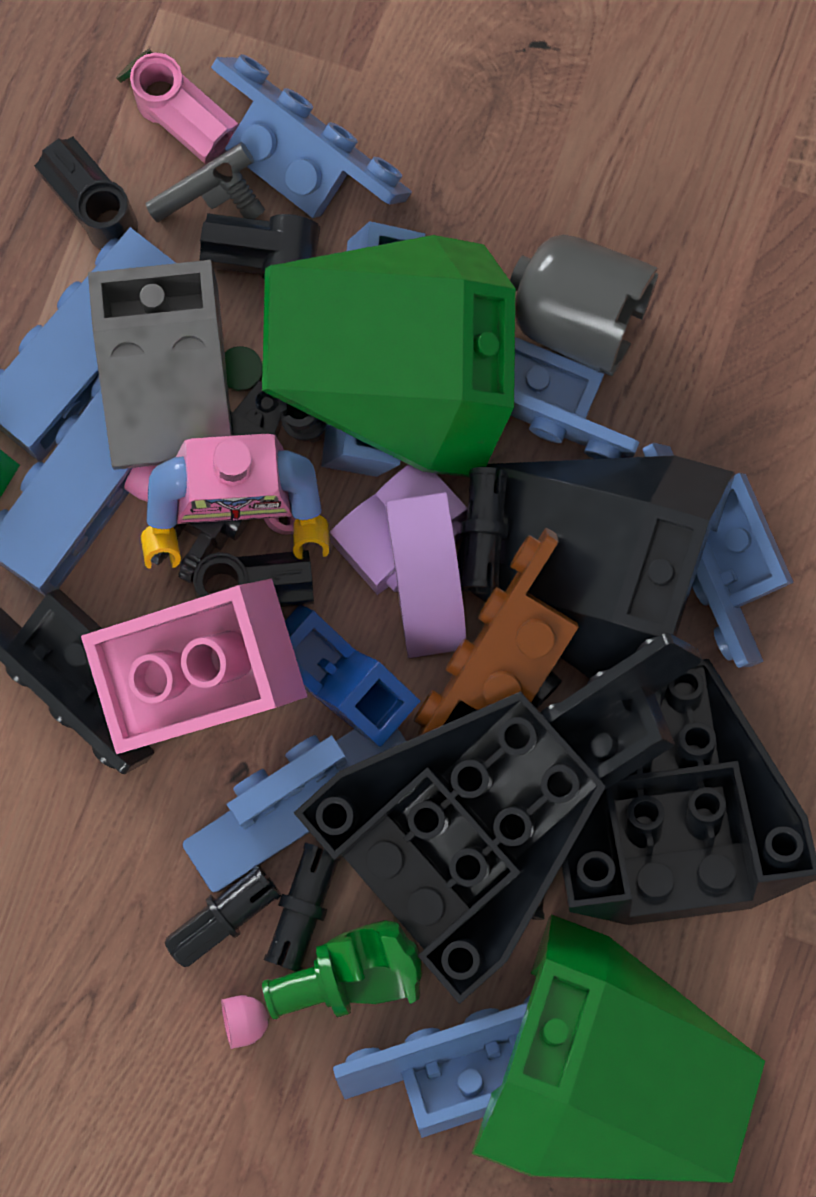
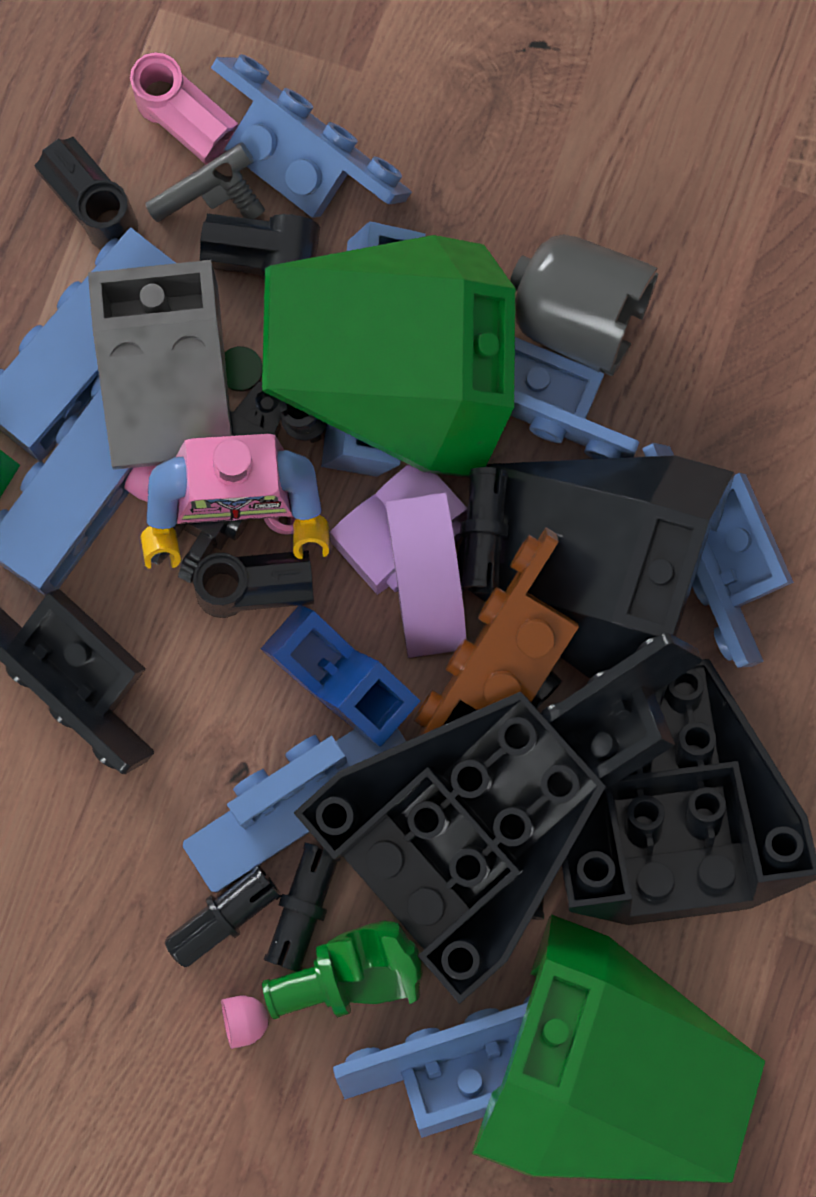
bright pink slope [81,578,307,754] -> none
piece [116,49,153,83] -> none

